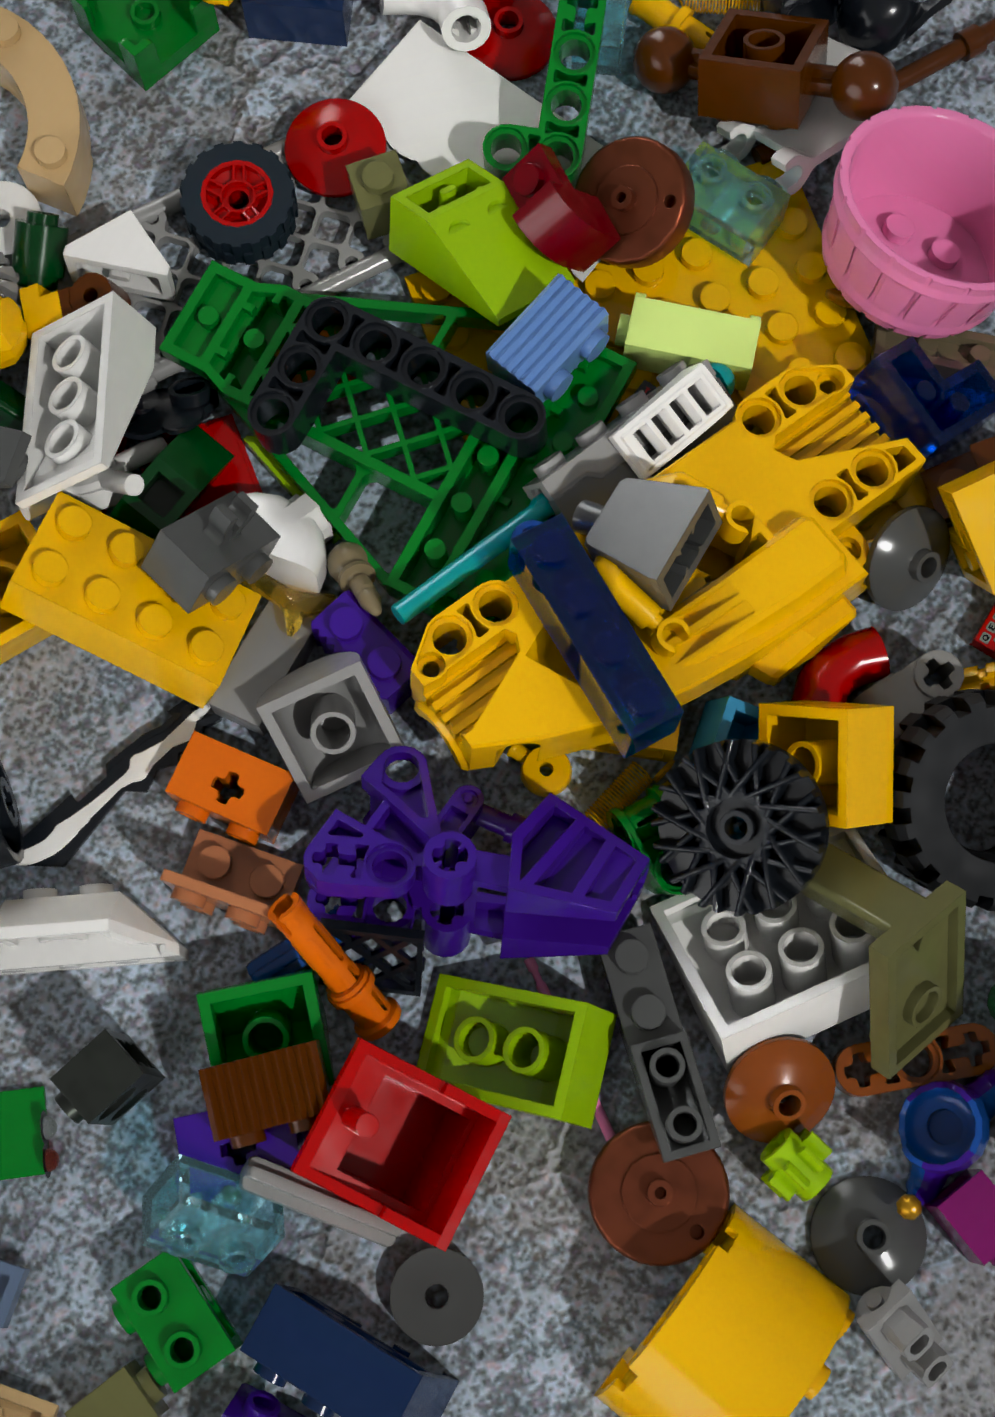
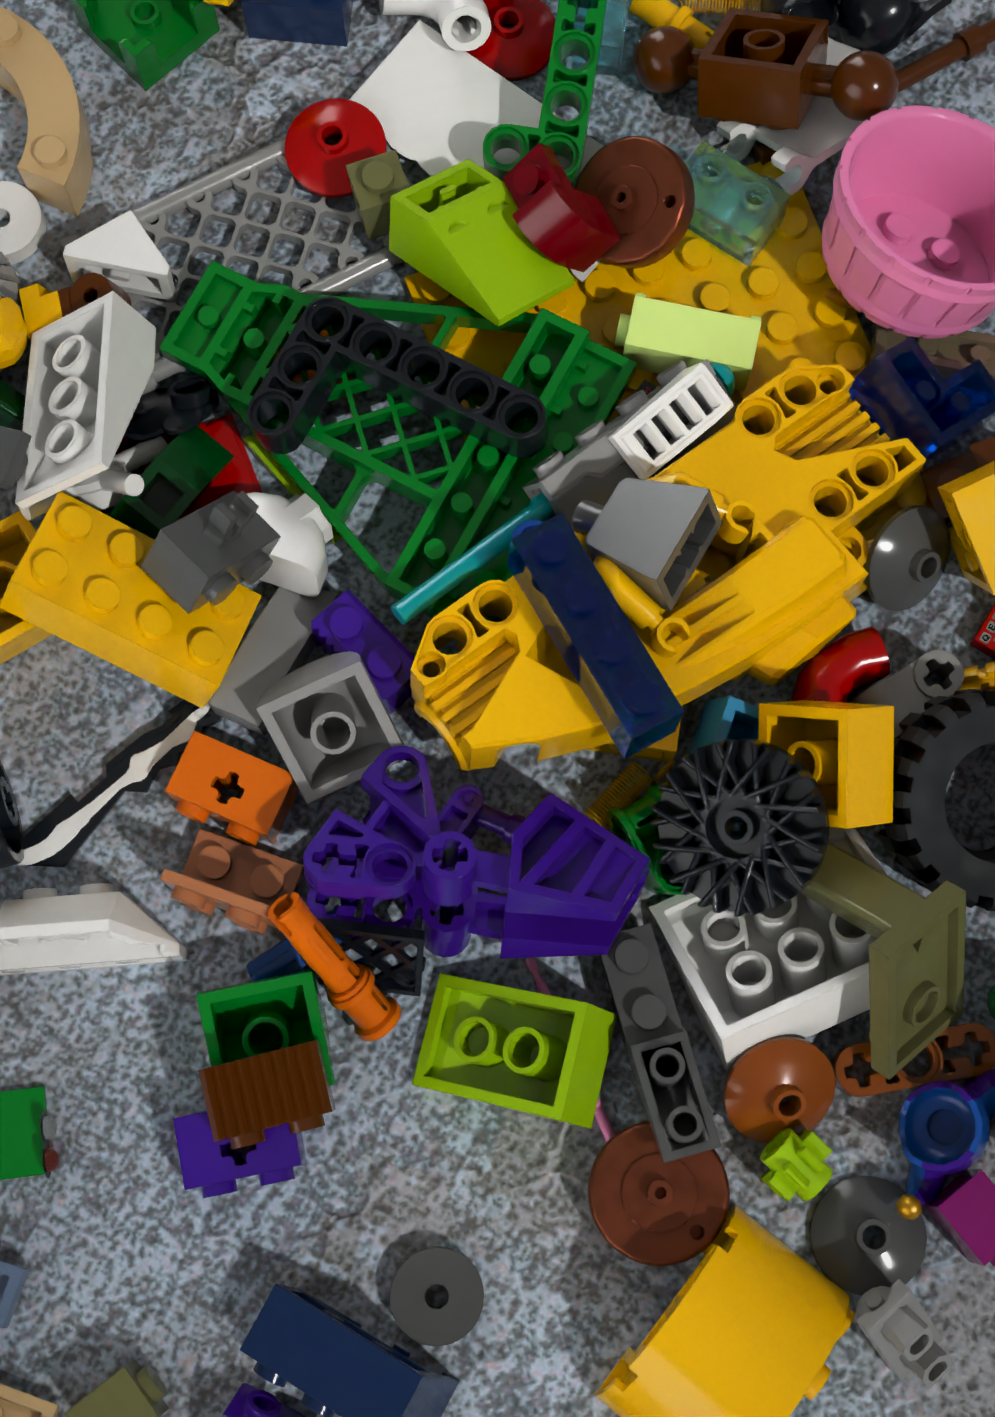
dark green brick [11,210,69,291] -> none
pearl dark grey brick [50,1029,165,1125] -> none
green brick [110,1243,243,1394] -> none
clear light blue brick [142,1154,285,1278] -> none
black wheel [179,141,298,265] -> none
light grey axle [239,1156,402,1247] -> none
clear yellow piece [240,574,336,637] -> none
red piece [290,1037,512,1252] -> none
dark tan bar [327,542,382,616] -> none
medium blue brick [485,273,610,403] -> none
yellow piece [507,744,572,797] -> none

